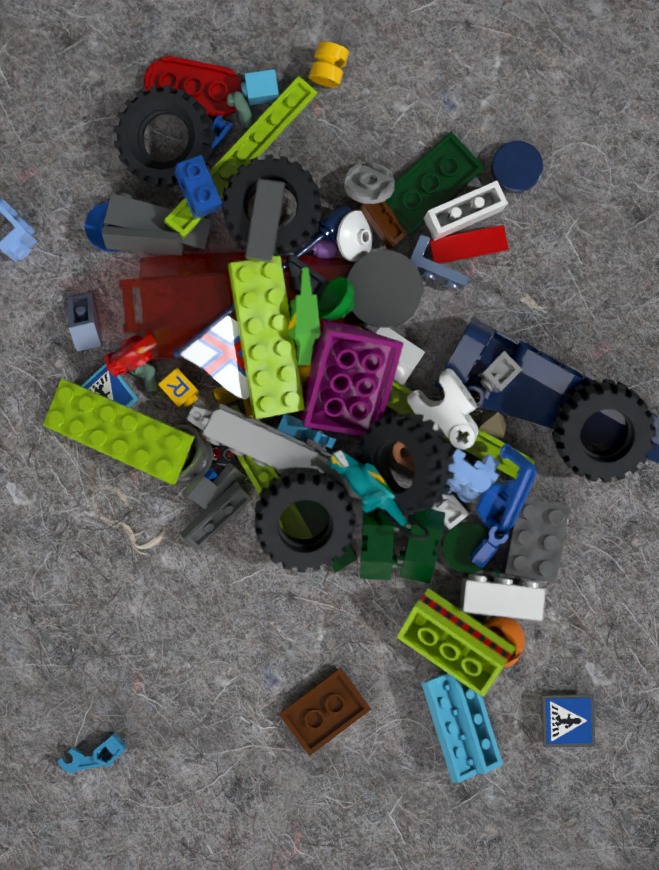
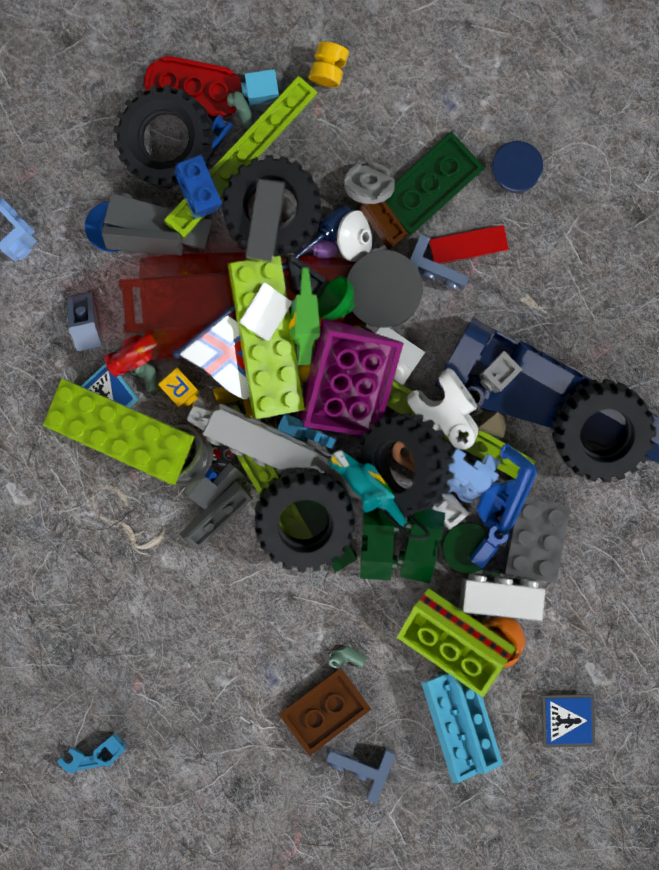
white brick [423,181,508,241] -> none
none -> white sticker [241,283,292,341]
none -> sand blue bracket [326,747,396,804]
none -> sand green arm [328,646,367,668]

